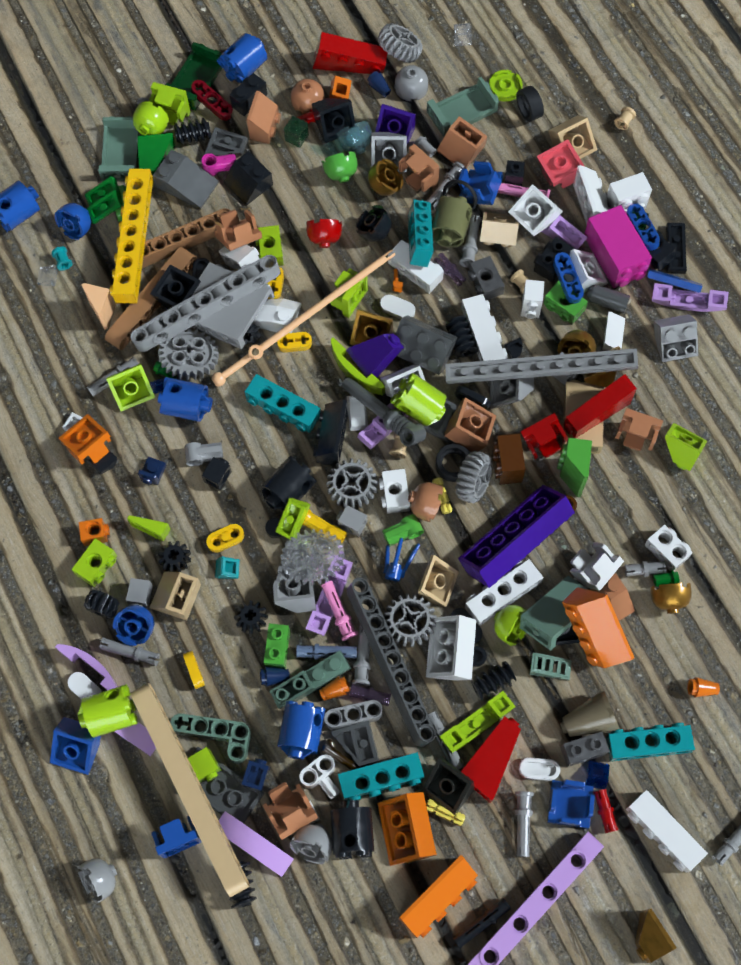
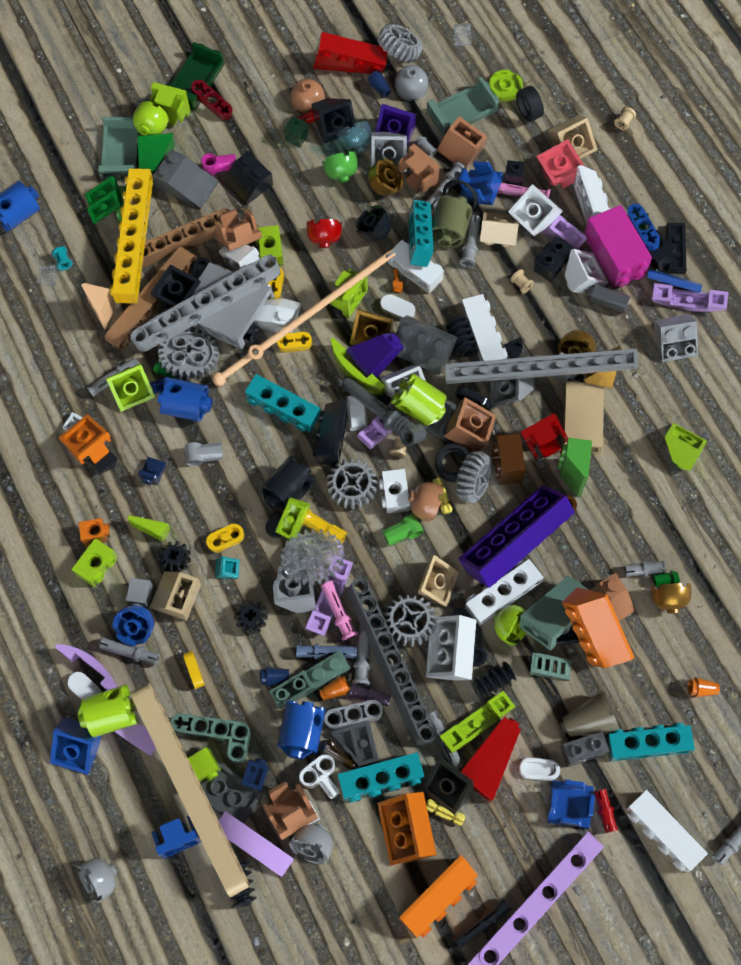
blue cylinder [55,203,91,240] -> none
black gear [84,590,119,619] -> none
black piece [174,117,211,145] -> none
black brick [202,457,232,490] -> none
dark grey wing [204,127,248,156] -> none
blue cylinder [217,33,267,83] -> none
black brick [230,73,268,116] -> none
nougat slope [246,91,281,144] -> none
bright green brick [264,623,290,669] -> none
orange brick [329,75,352,99] -> none
black cylinder [330,800,375,860] -> none
light grey brick [336,505,368,538] -> none
blue plant [383,538,420,582] -> none
clear purple pin [434,253,466,287] -> none
flat silver brick [468,256,505,300] -> none
light grey pin [515,791,534,857] -> none
white brick [521,280,544,319] -> none
bright green brick [543,281,588,325] -> none
blue beam [553,252,584,304] -> none
red slope [564,374,637,438] -> none
white panel [570,542,624,591] -> none
clear blue slope [585,760,610,789] -> none
white slope [602,312,625,350] -> none
white brick [607,172,652,214] -> none
nougat panel [615,408,663,451] -> none
pearl gold slope [635,909,677,963] -> none
white brick [645,525,692,571] -> none

